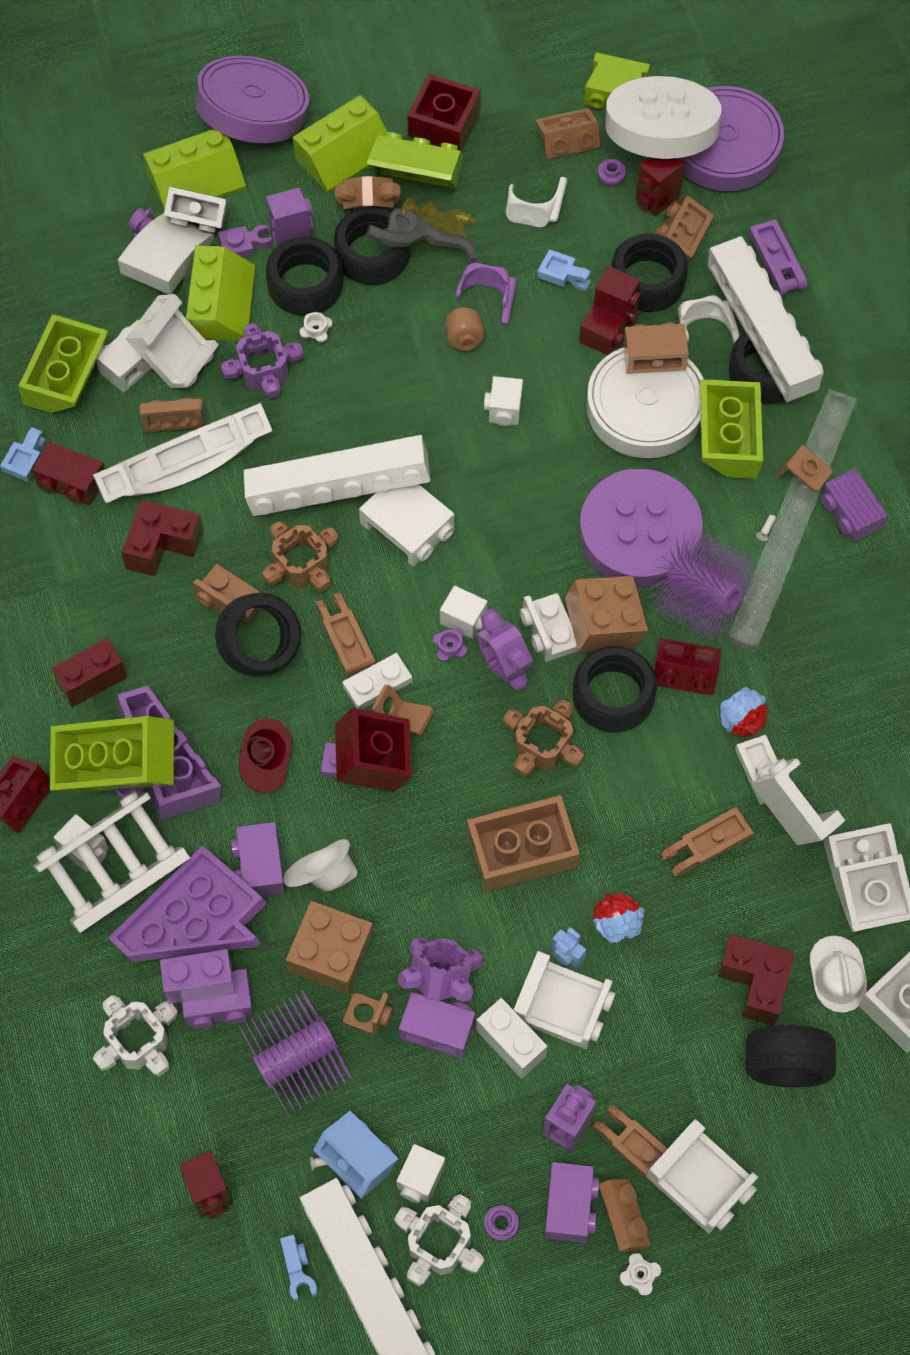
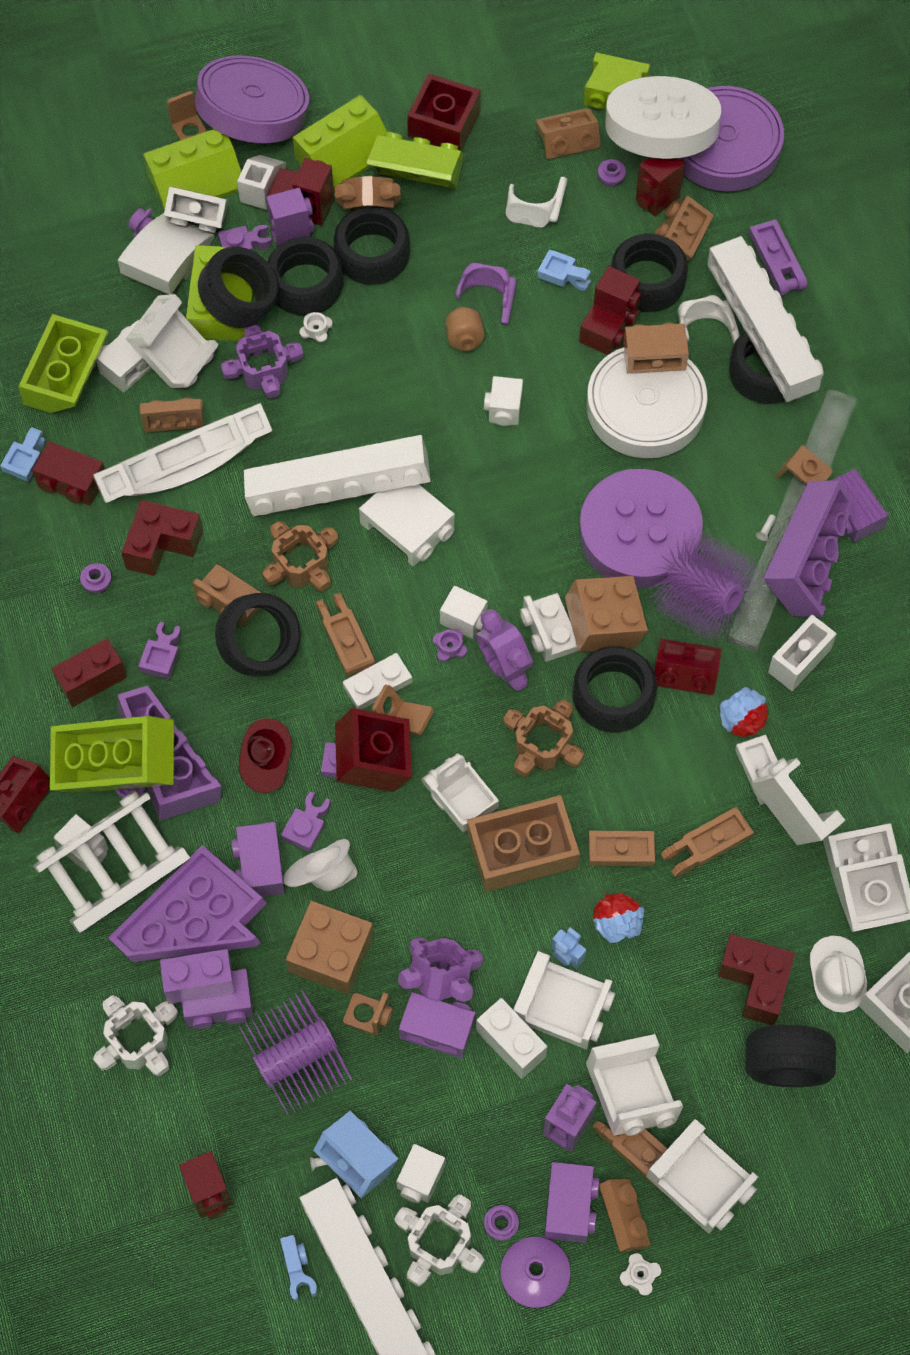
dark grey piece [366,198,476,264] -> none
lime slope [700,379,763,479] -> none
none -> medium lavender plate [80,563,112,593]
none -> medium lavender plate [138,622,181,679]
none -> medium nougat bracket [167,91,207,141]
none -> black tyre [198,246,279,328]
none -> white slope [237,155,287,210]
none -> dark red brick [267,158,335,227]
none -> medium lavender plate [281,792,330,853]
none -> white piece [421,753,499,832]
none -> medium lavender dish [501,1237,570,1308]
none -> white panel [586,1034,683,1136]
none -> medium nougat plate [588,831,655,866]
none -> medium lavender wedge [763,480,853,617]
none -> white brick [768,615,837,691]

